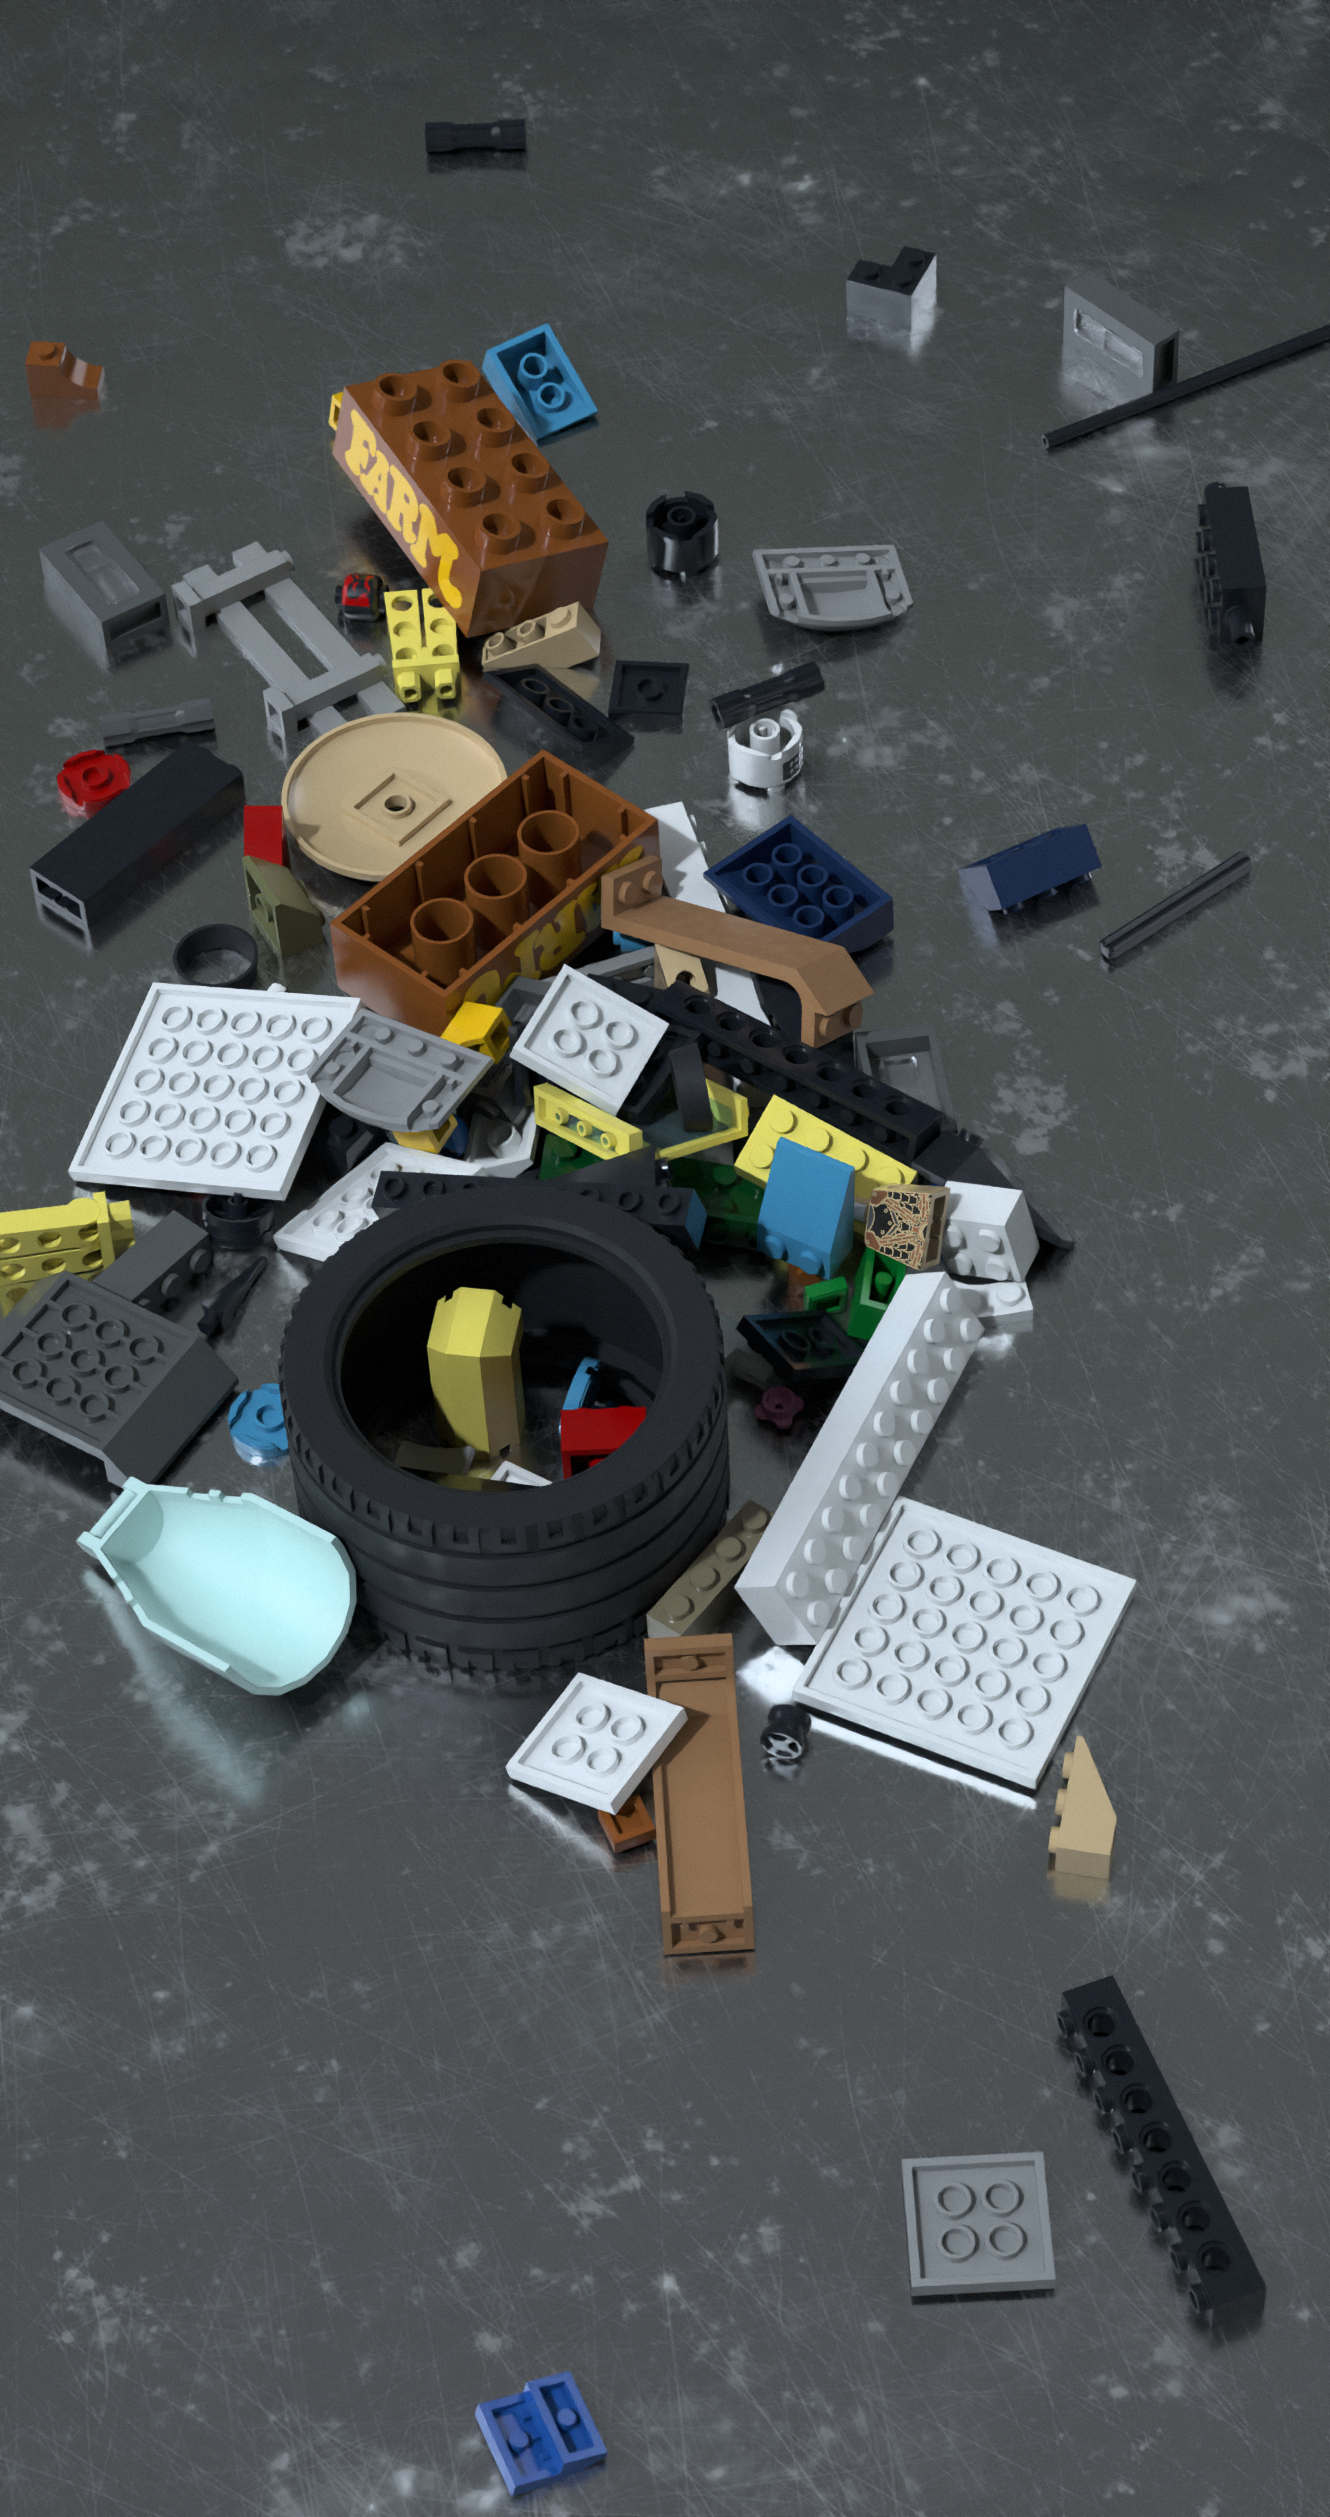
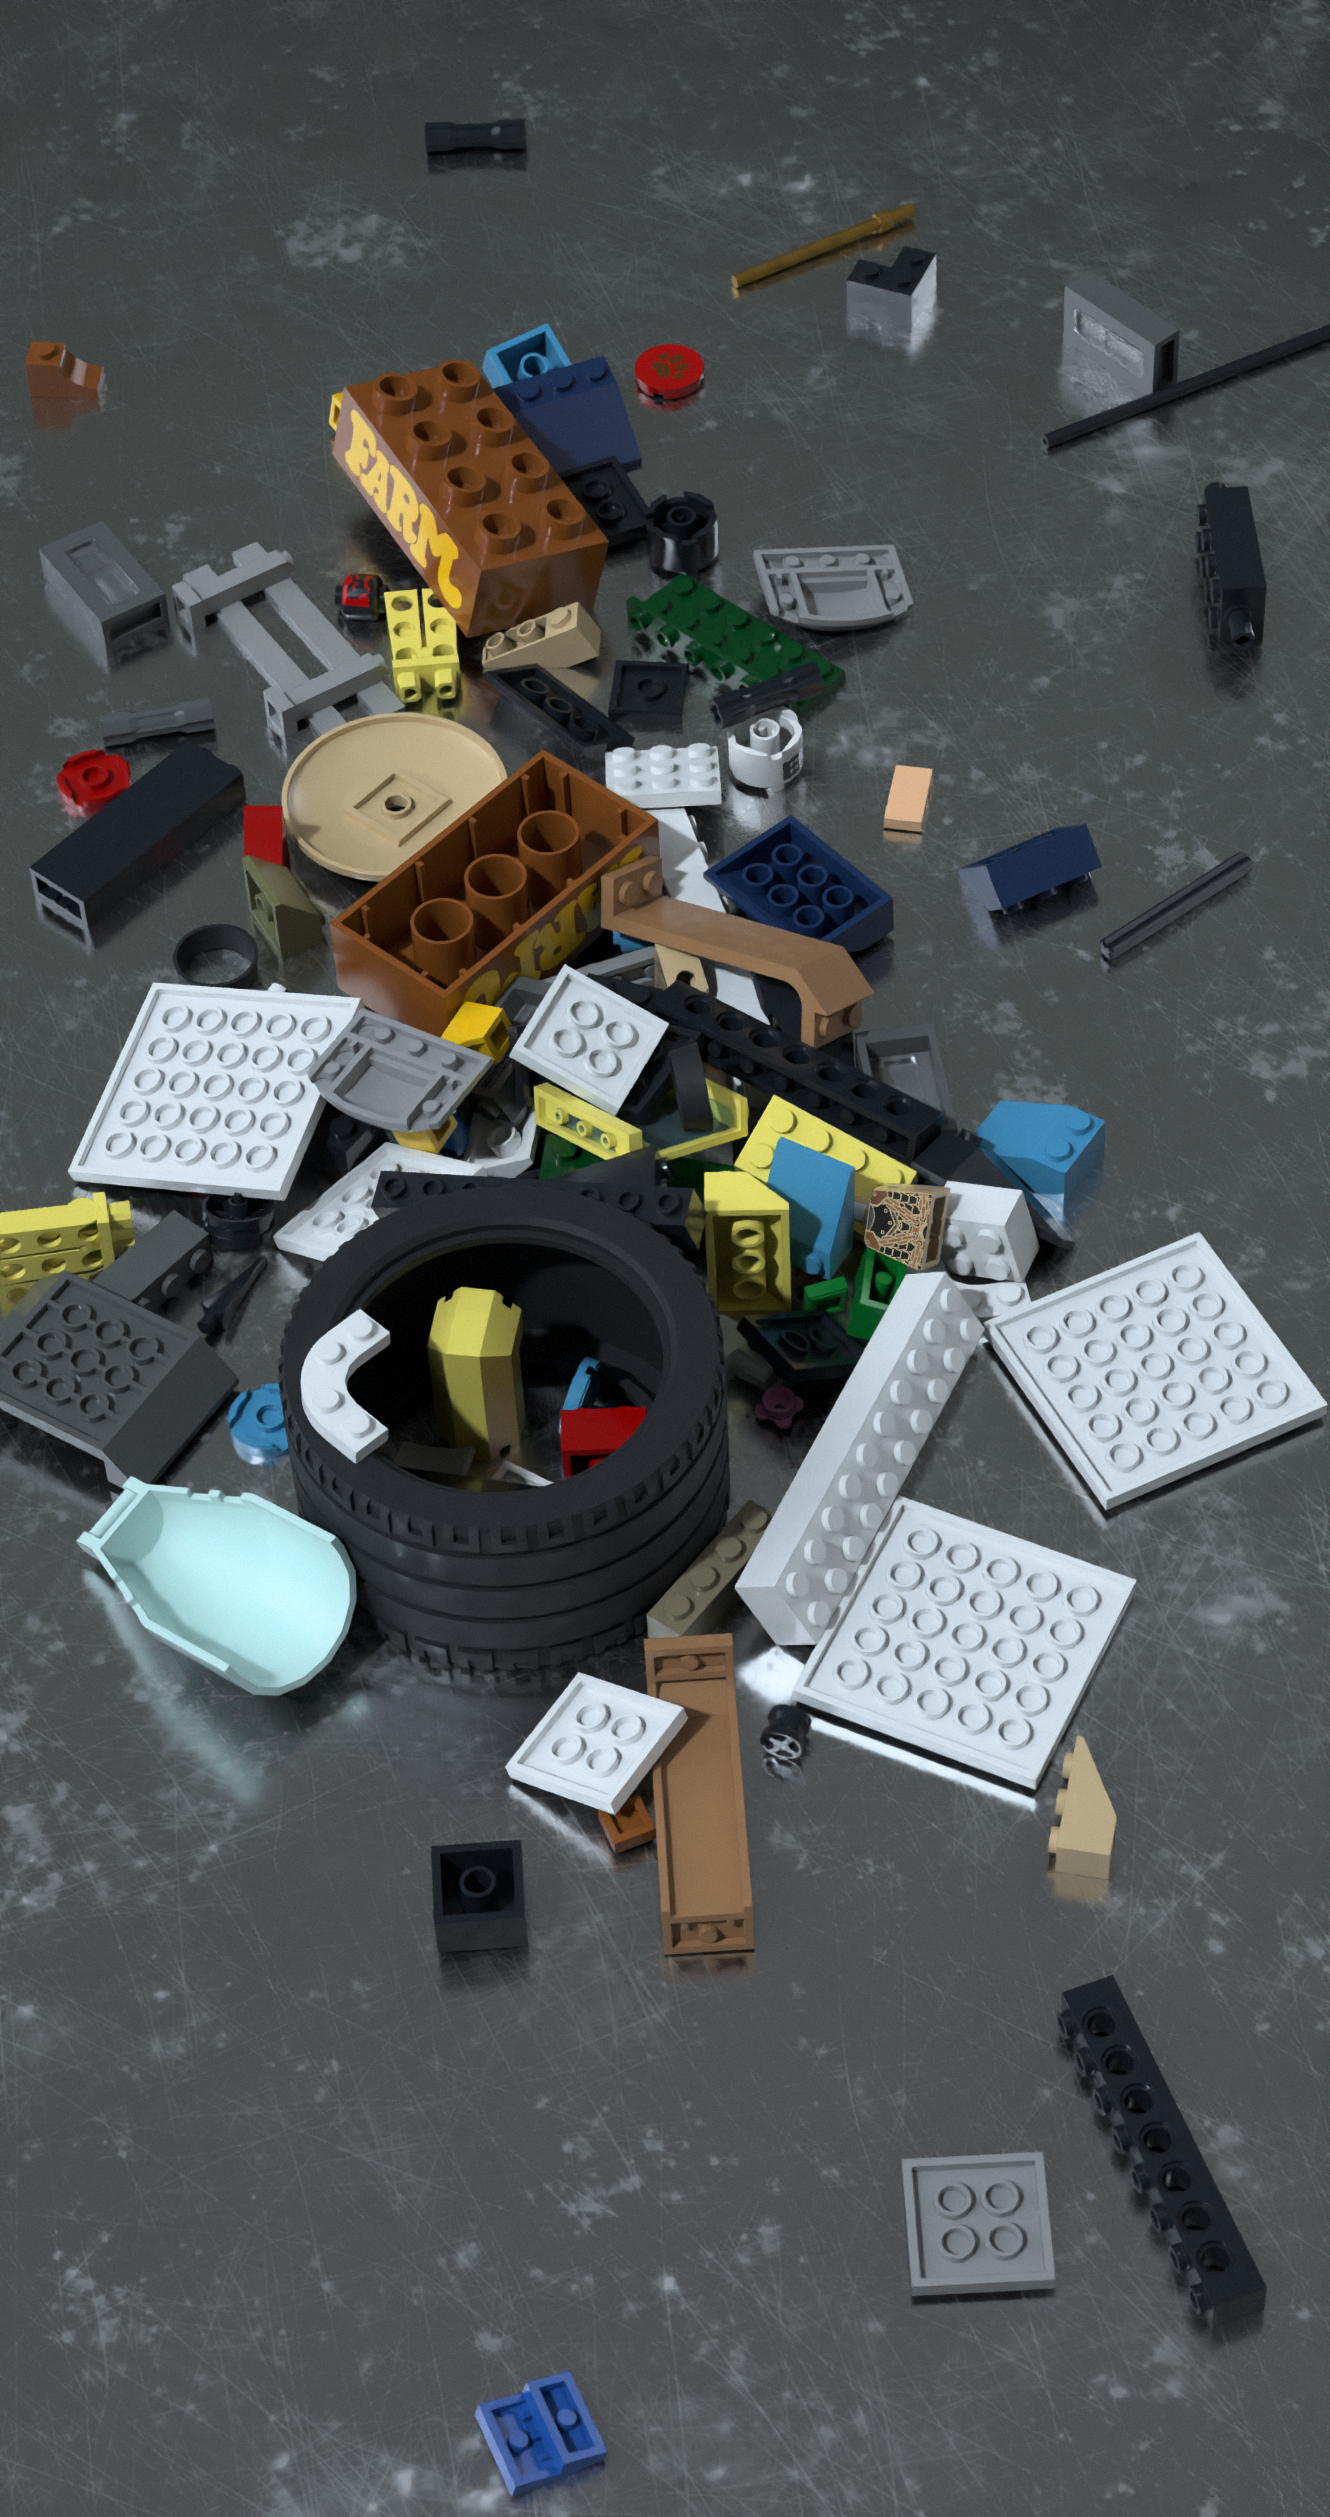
none -> white plate [301,1309,390,1464]
none -> black brick [431,1840,528,1953]
none -> dark blue slope [492,355,642,473]
none -> black plate [557,455,648,547]
none -> white plate [605,743,722,809]
none -> dark green bracket [626,572,846,720]
none -> red tile [634,344,705,399]
none -> light yellow slope [704,1171,792,1316]
none -> pearl gold bar [731,203,916,288]
none -> light nougat tile [884,765,933,832]
none -> dark azure slope [975,1100,1106,1205]
none -> white plate [983,1232,1328,1510]

